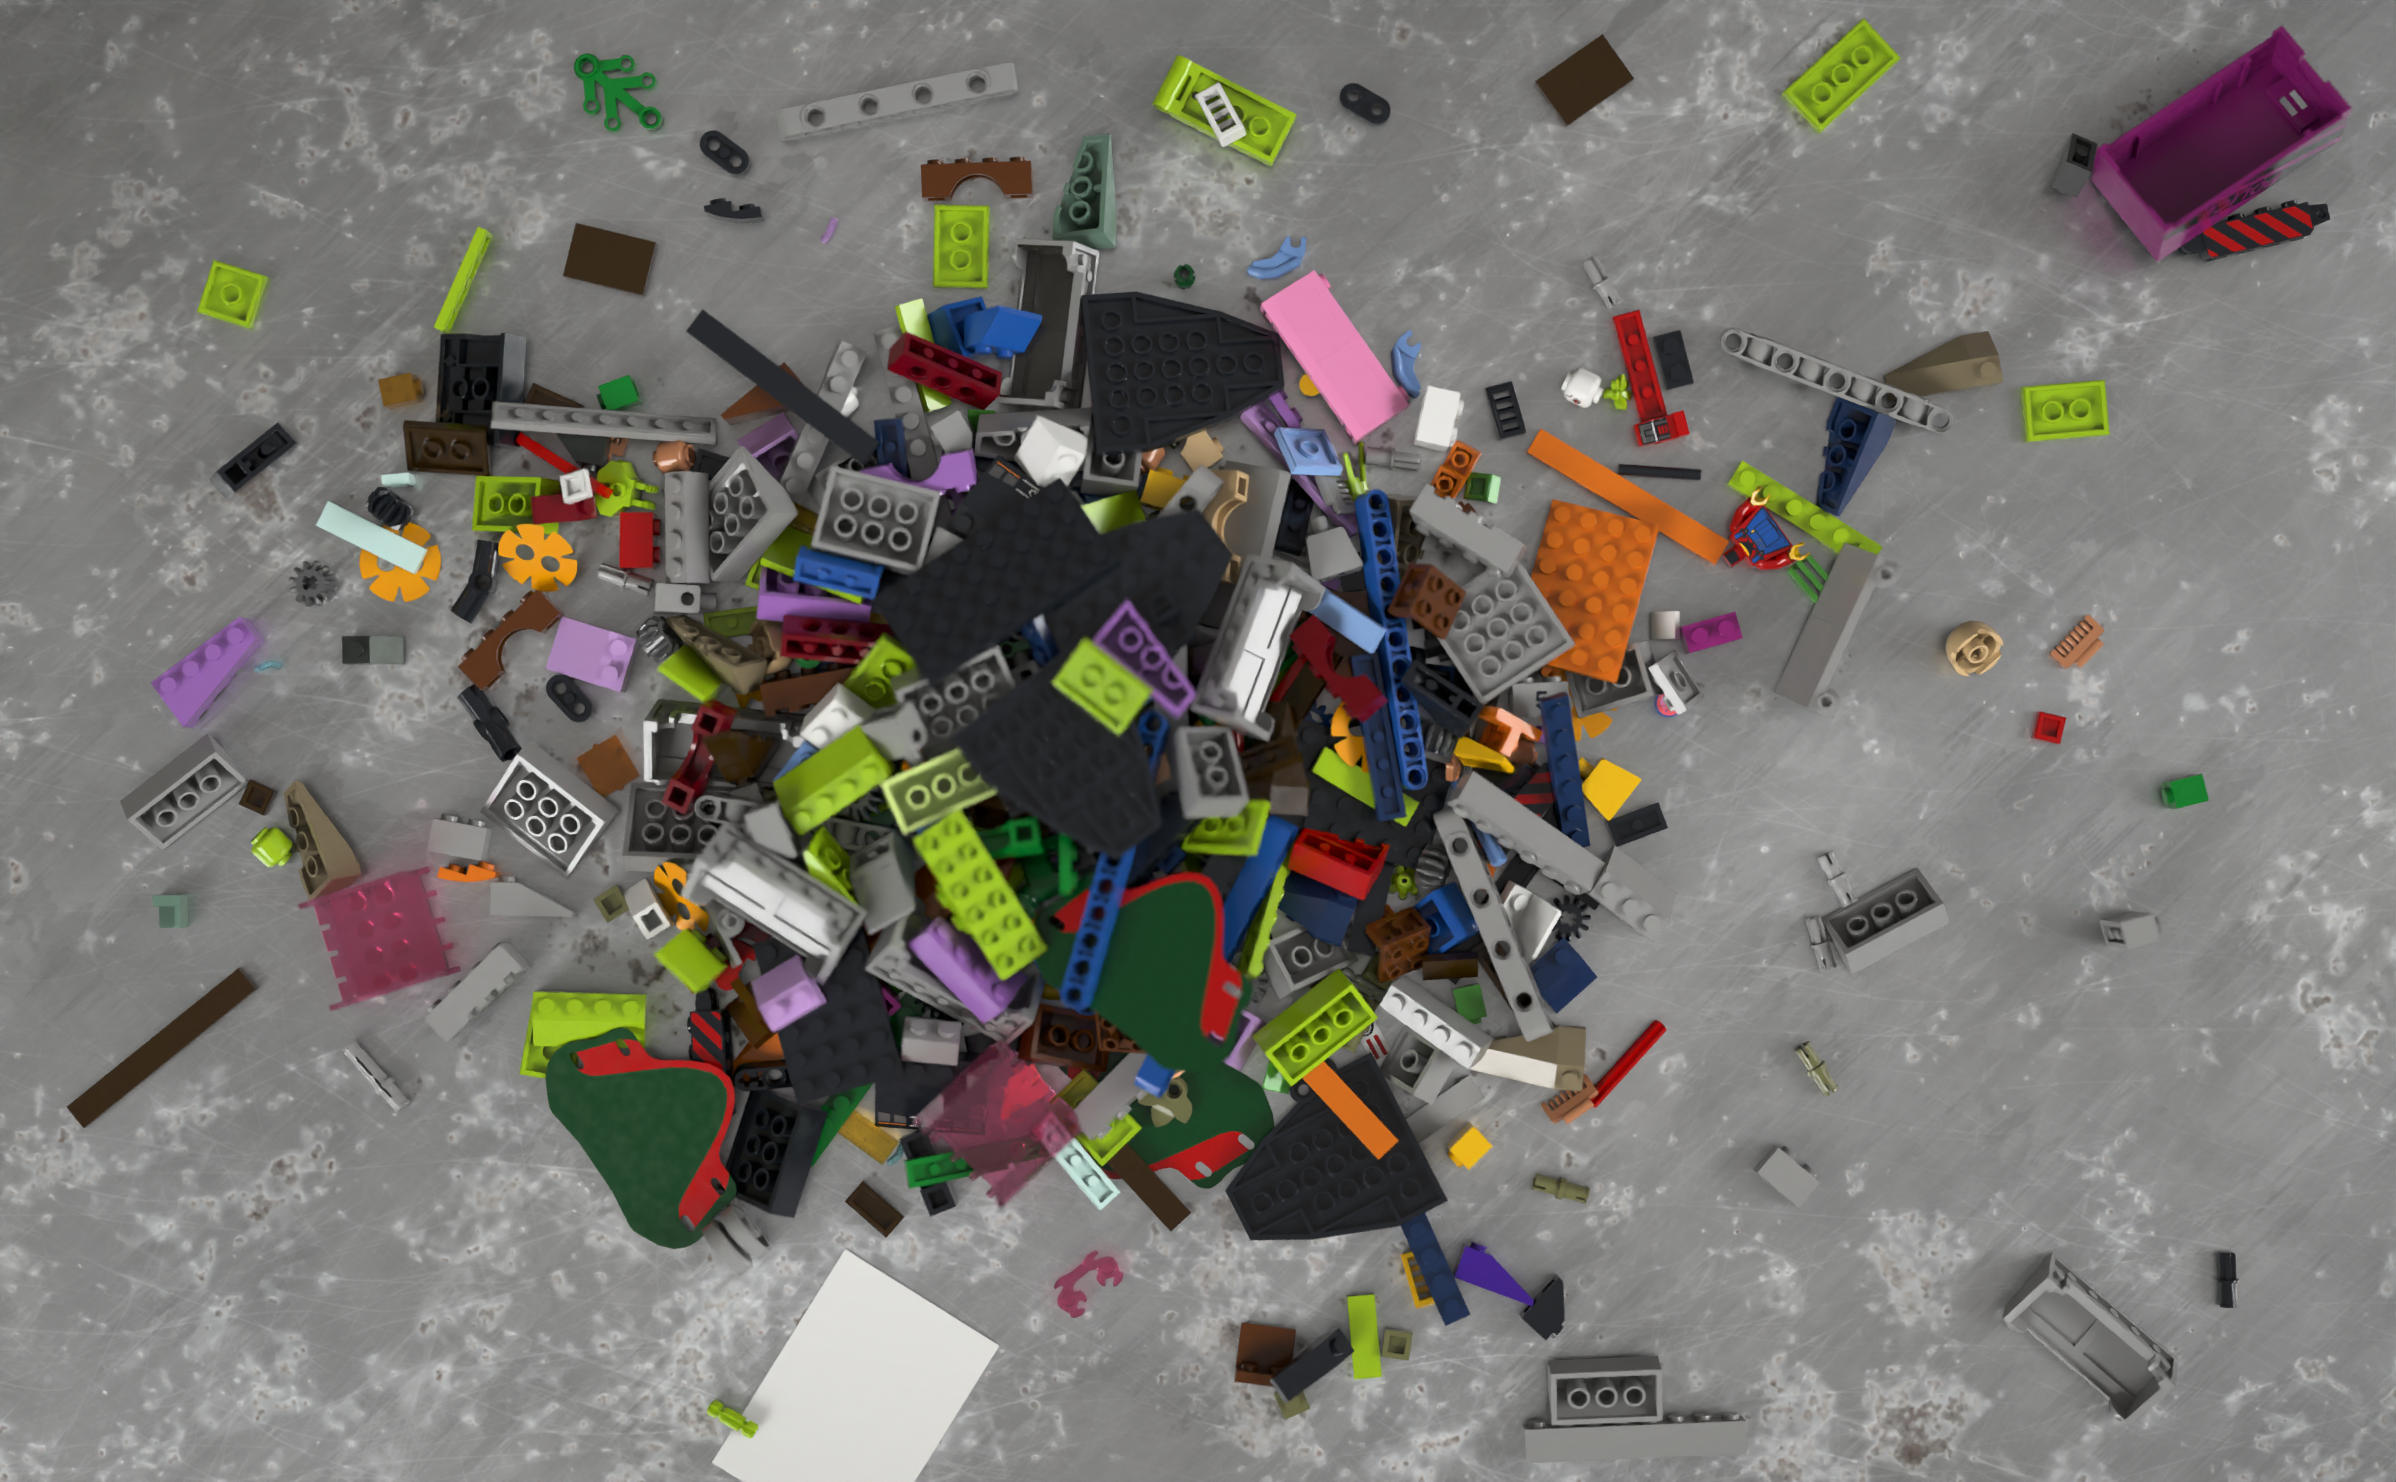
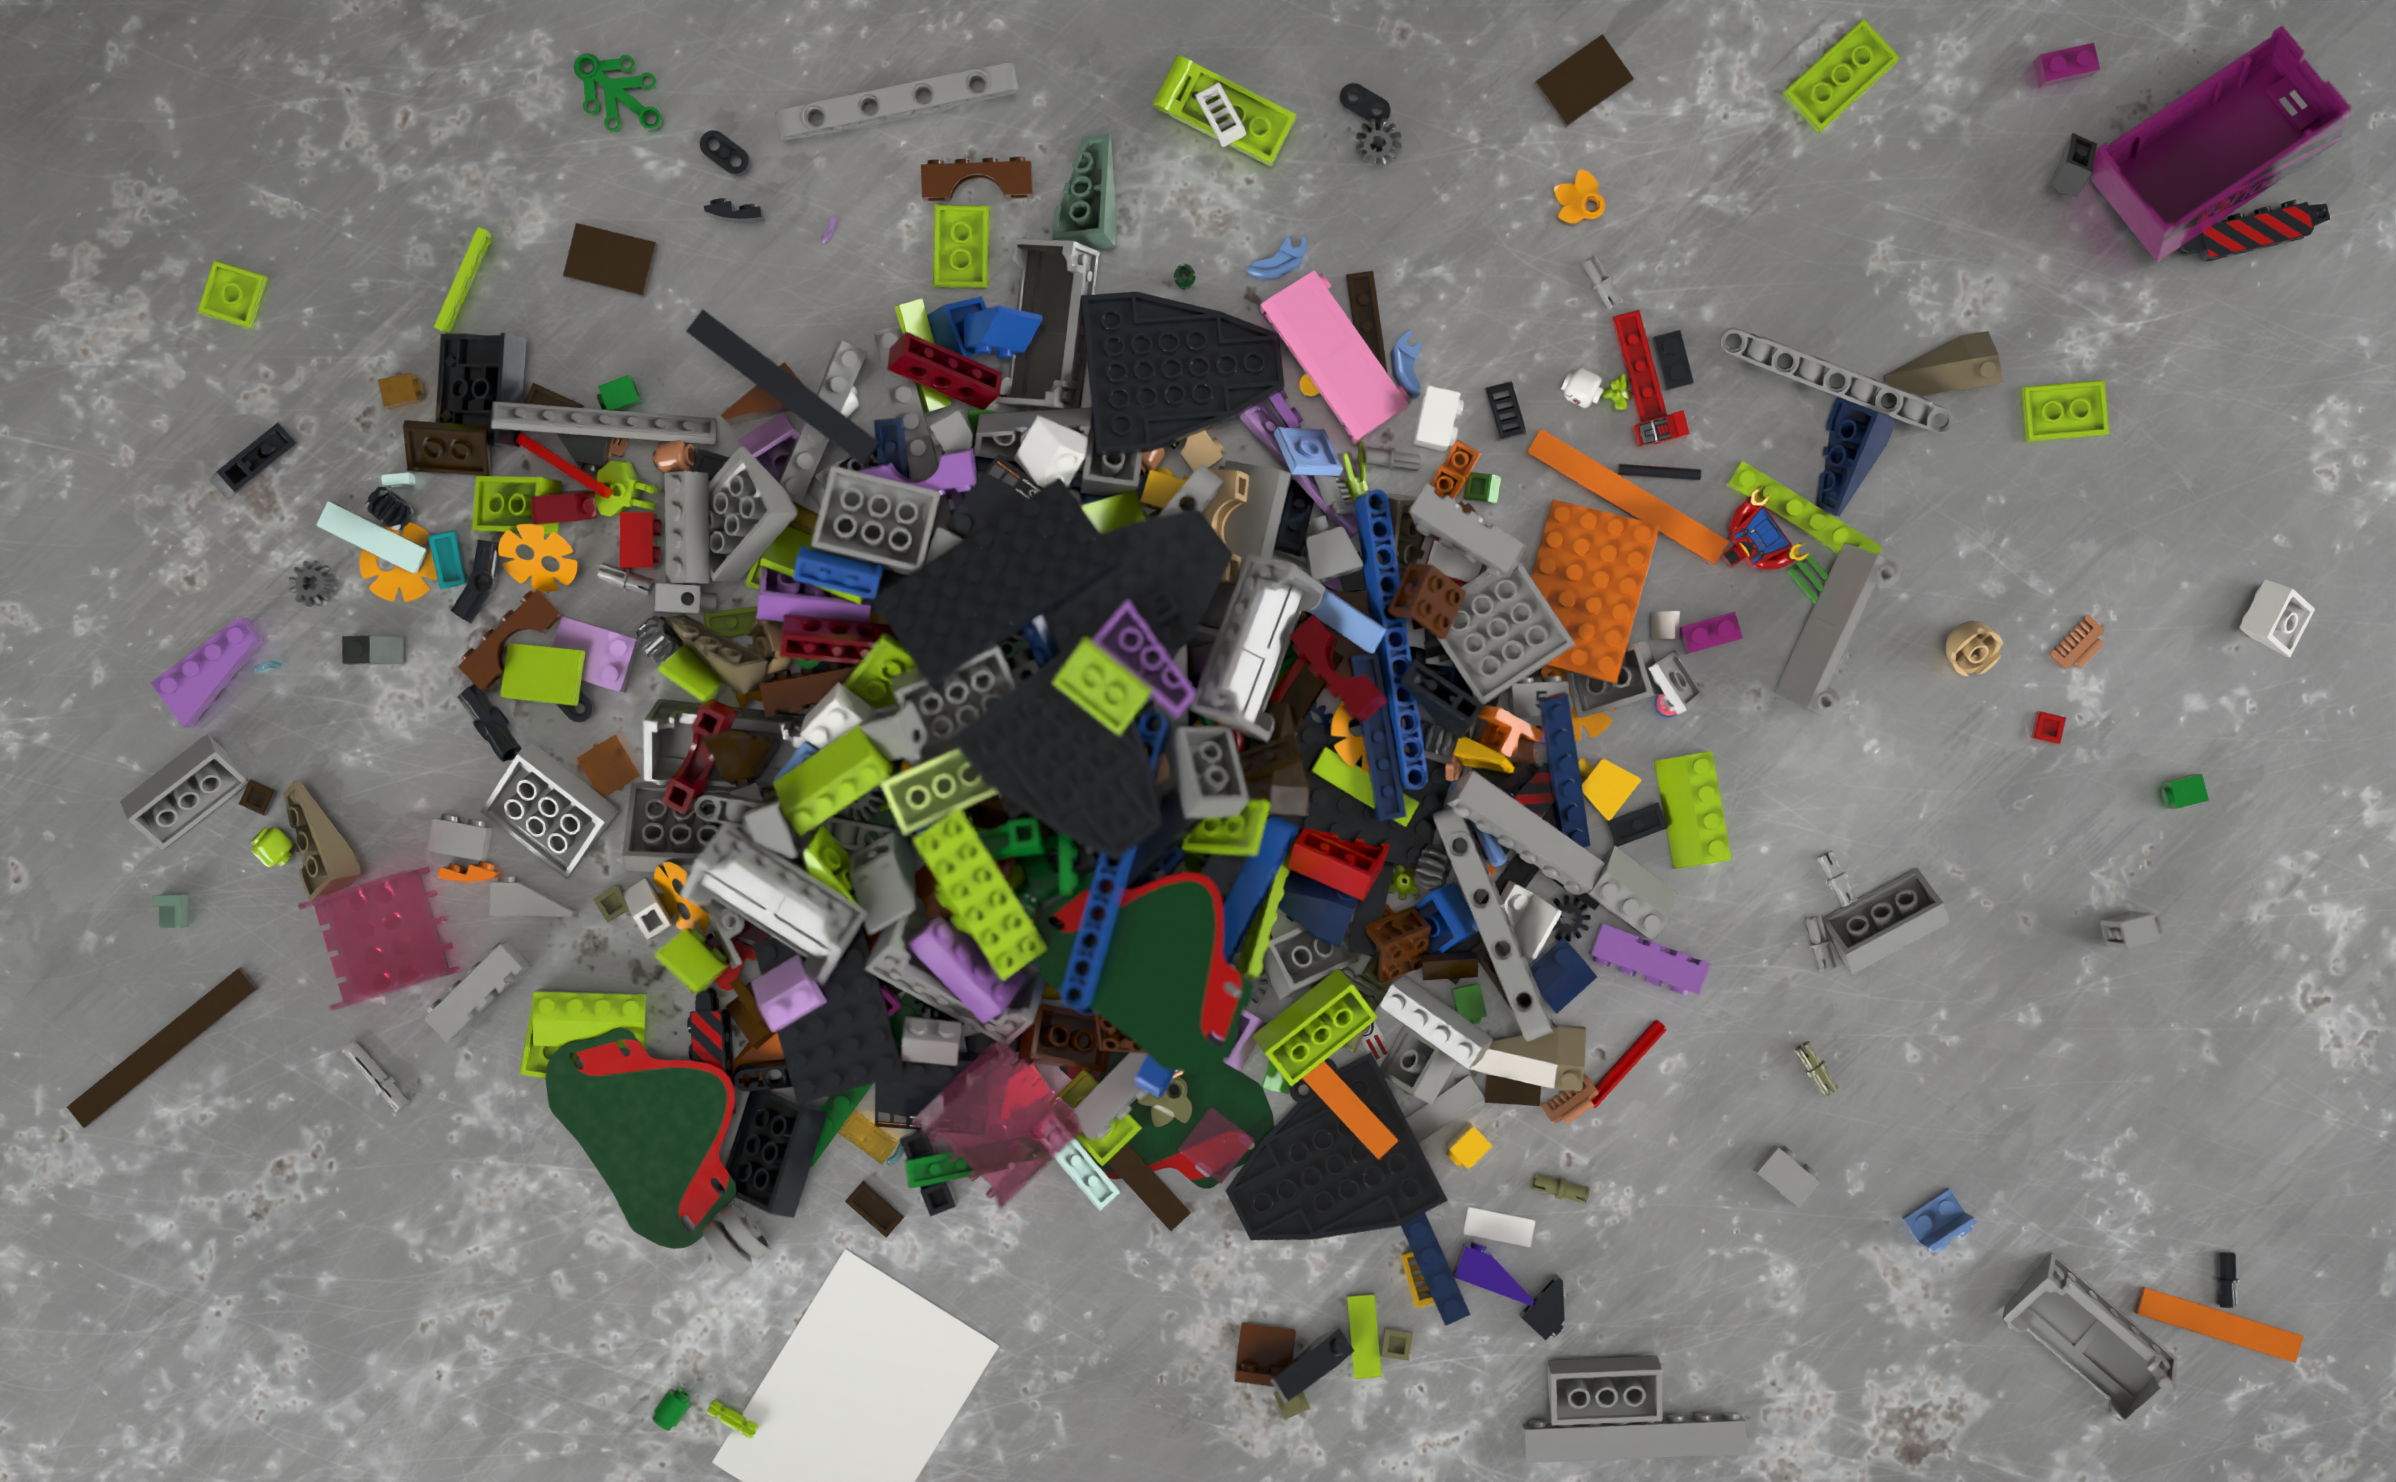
white tile [560,469,593,504] -> none
clear pink helmet [1054,1250,1124,1318] -> none
none -> teal tile [428,530,468,590]
none -> lime tile [500,643,585,706]
none -> green brick [652,1388,692,1431]
none -> clear pink tile [1178,1106,1255,1184]
none -> dark brown tile [1346,271,1388,374]
none -> dark grey gear [1356,118,1402,165]
none -> white brick [1425,539,1484,587]
none -> white sticker [1463,1207,1536,1247]
none -> dark brown tile [1484,1074,1541,1106]
none -> light orange plate [1554,169,1605,223]
none -> medium lavender wedge [1589,923,1711,996]
none -> lime slope [1654,751,1732,869]
none -> medium blue bracket [1902,1188,1977,1252]
none -> magenta brick [2033,43,2100,88]
none -> orange tile [2135,1287,2304,1363]
none -> white slope [2240,579,2315,657]

